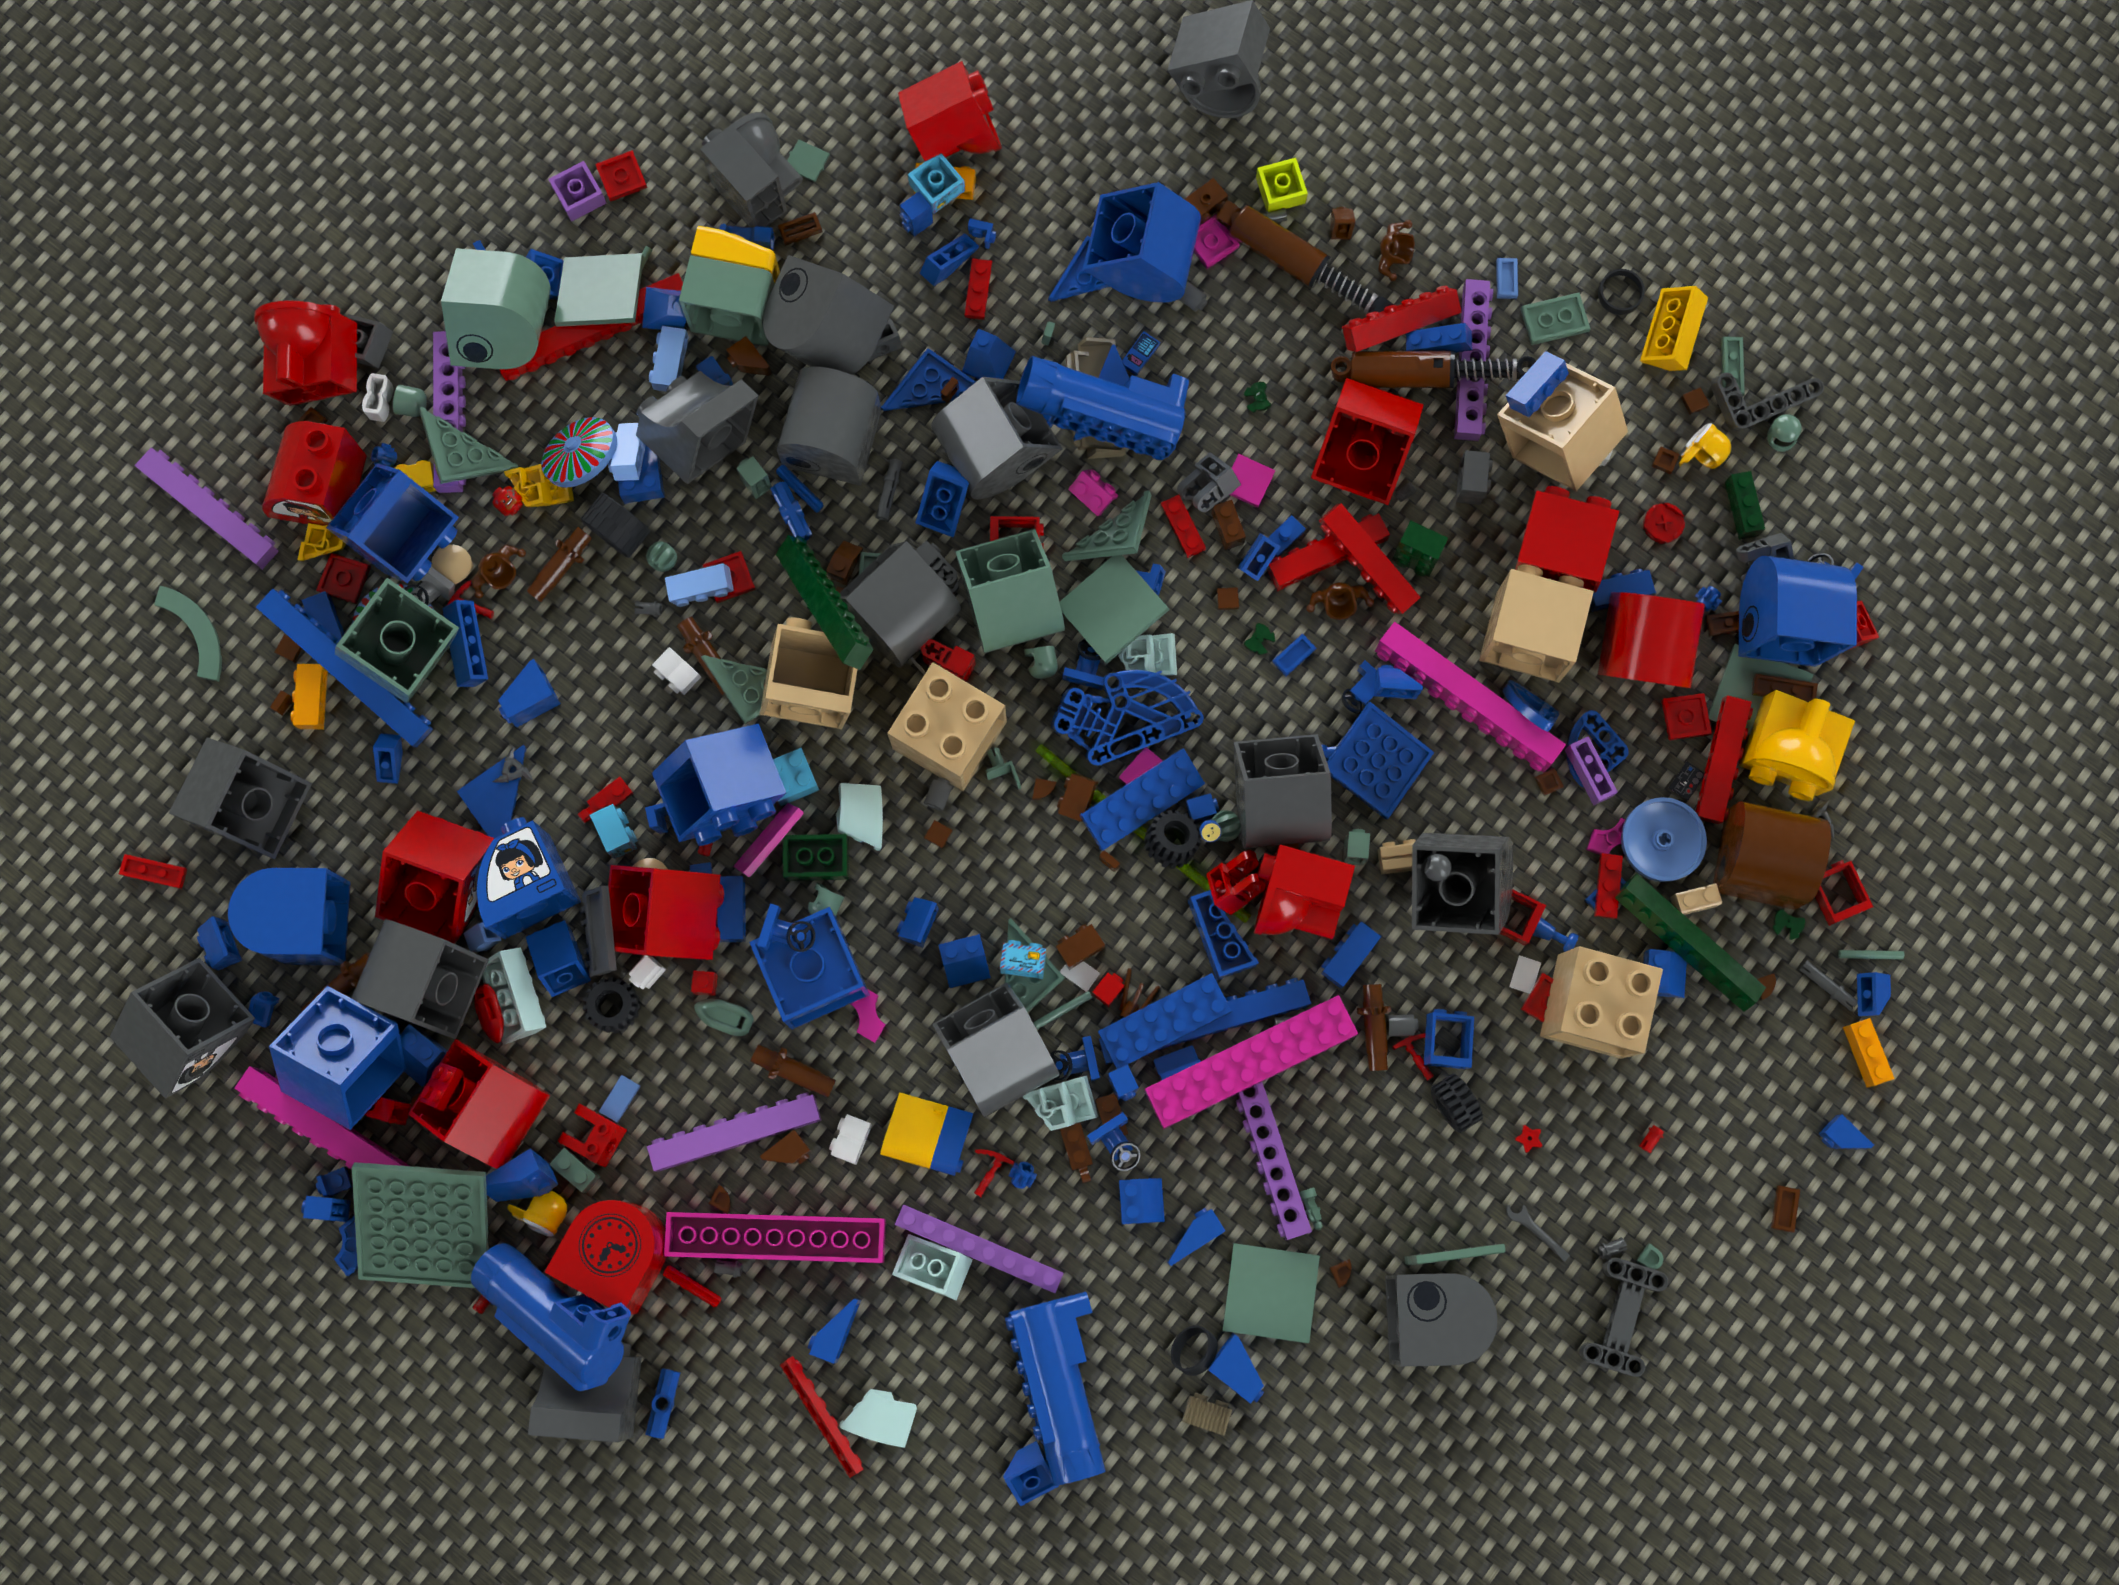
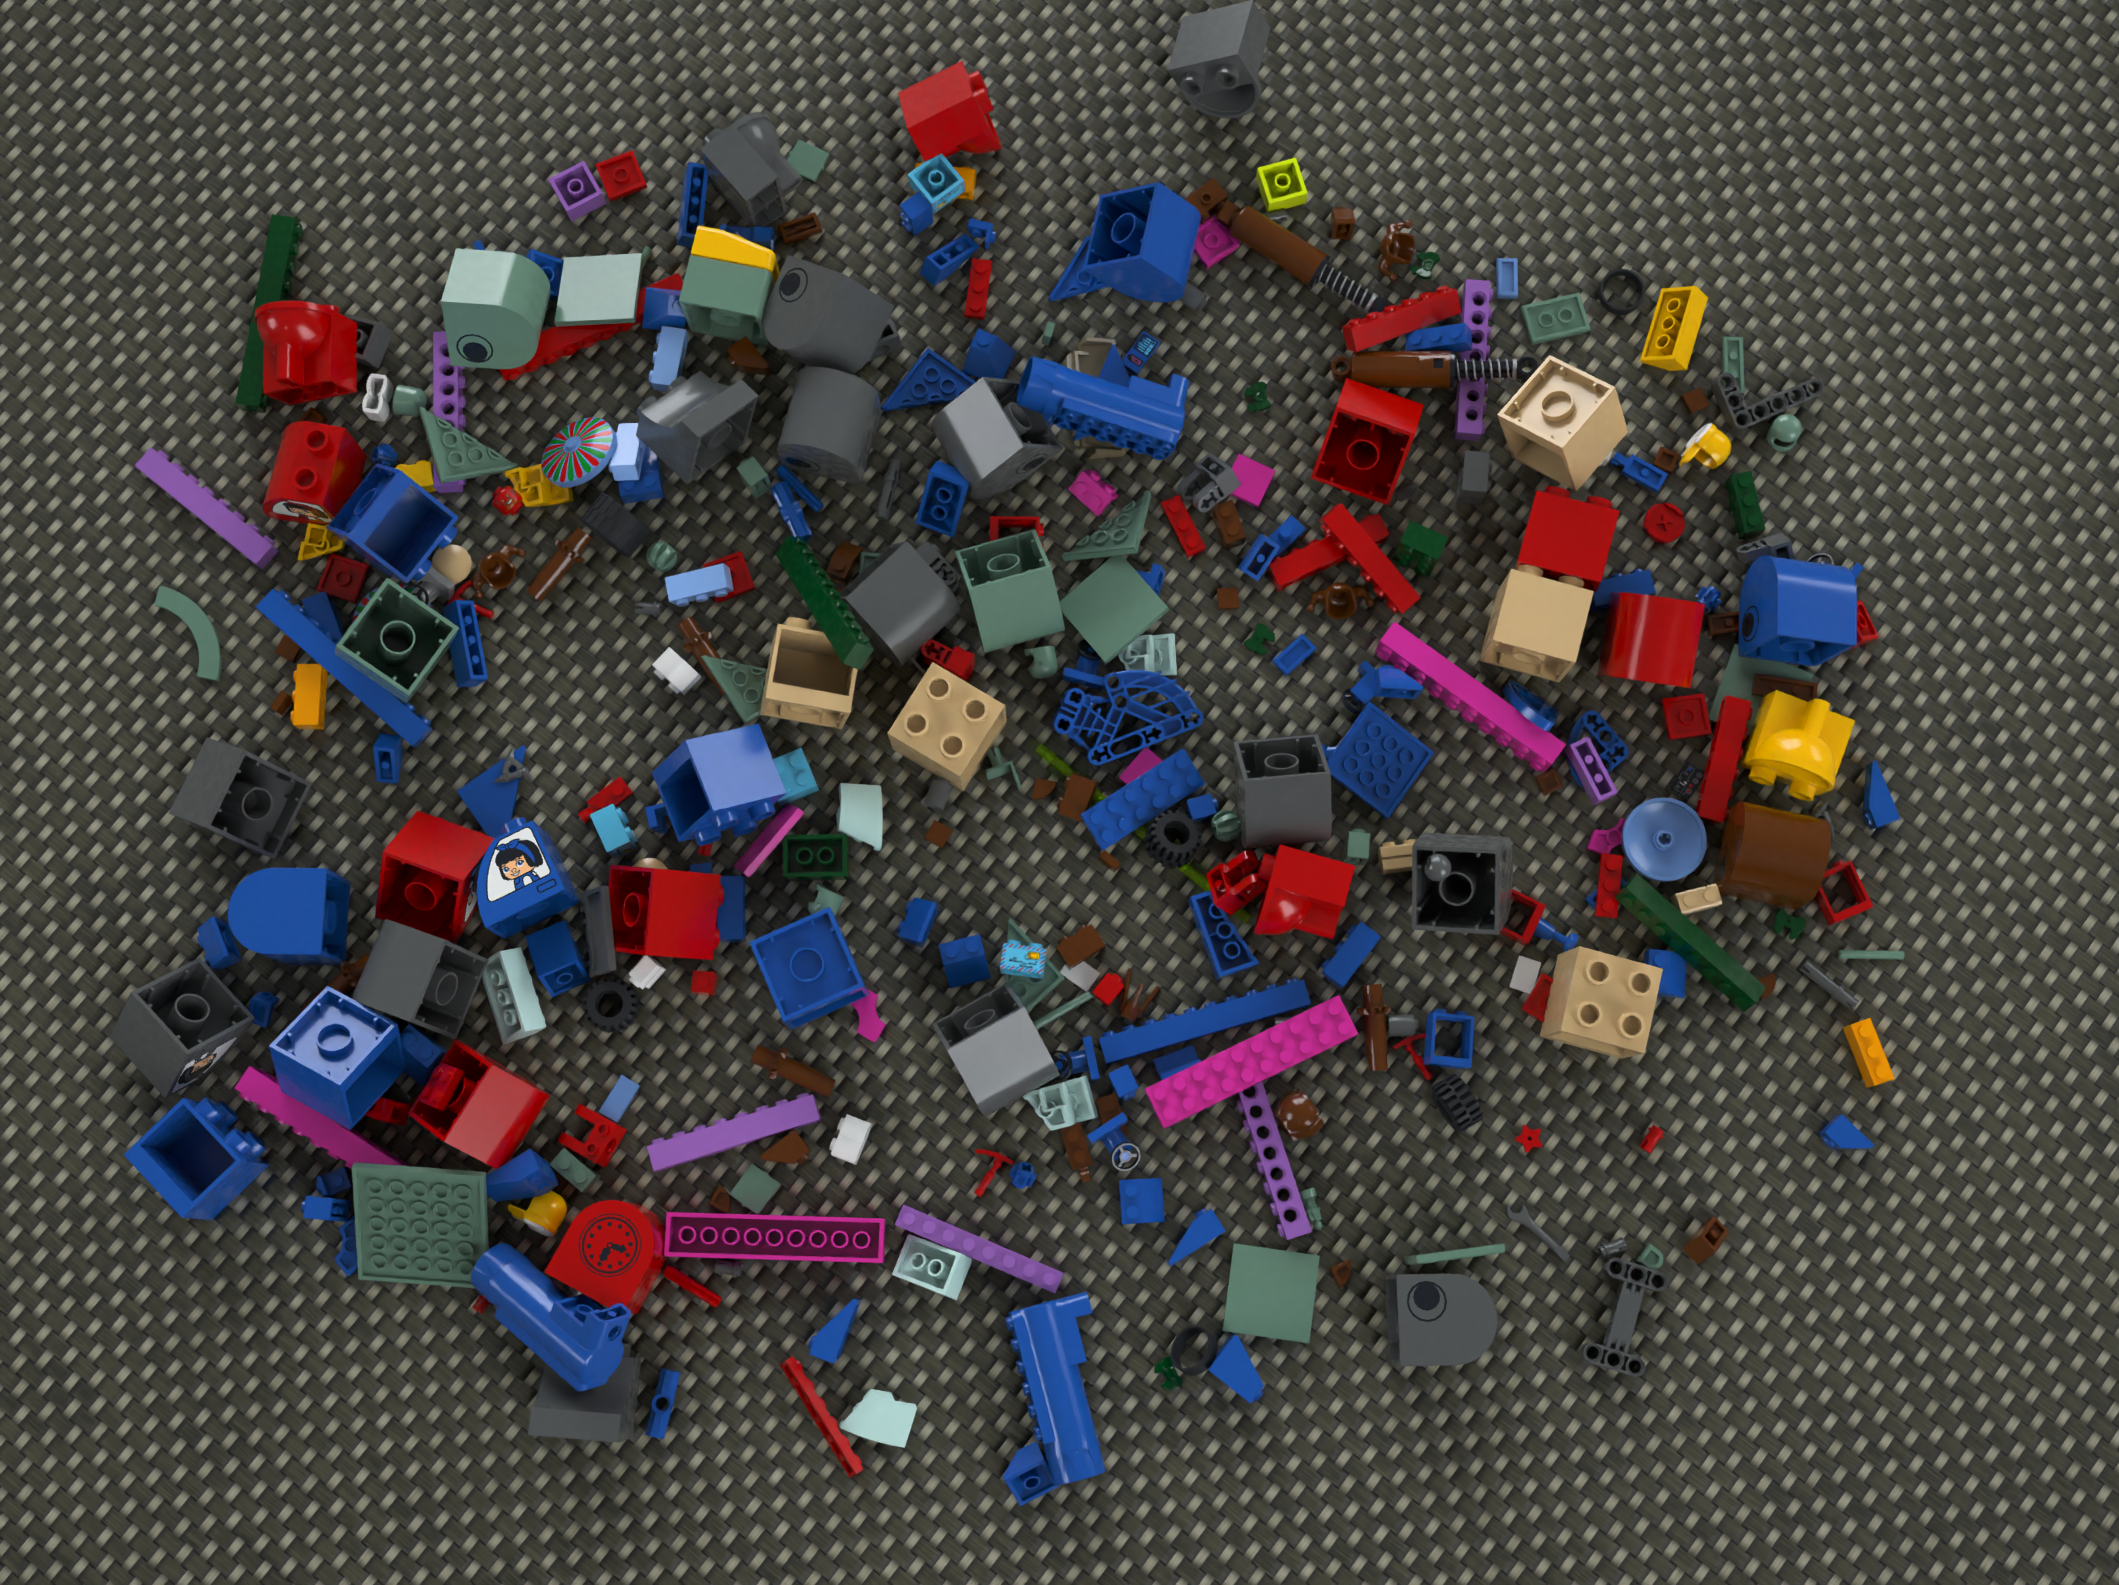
red plate [118,854,188,889] -> none
medium blue brick [464,922,502,952] -> none
red piece [474,983,504,1044] -> none
blue slope [498,659,561,727] -> none
sand green piece [694,998,754,1036] -> none
blue bracket [696,356,733,386] -> none
blue piece [757,903,815,952] -> none
yellow door [880,1092,973,1176] -> none
reddish brown tile [940,377,959,403] -> none
blue plate [1098,973,1232,1069] -> none
dark tan brick [1182,1393,1232,1436] -> none
light yellow tile [1199,820,1221,842] -> none
brick [1506,351,1569,418] -> none
reddish brown tile [1771,1185,1800,1233] -> none
blue slope [1857,972,1891,1017] -> none
none -> blue piece [123,1097,270,1220]
none -> dark green brick [235,214,303,413]
none -> blue brick [677,162,708,248]
none -> sand green piece [730,1163,781,1215]
none -> dark green piece [1154,1357,1183,1391]
none -> reddish brown piece [1273,1089,1324,1141]
none -> dark green piece [1410,252,1440,279]
none -> blue plate [1610,452,1668,493]
none -> reddish brown slope [1682,1215,1729,1264]
none -> blue slope [1863,760,1900,831]

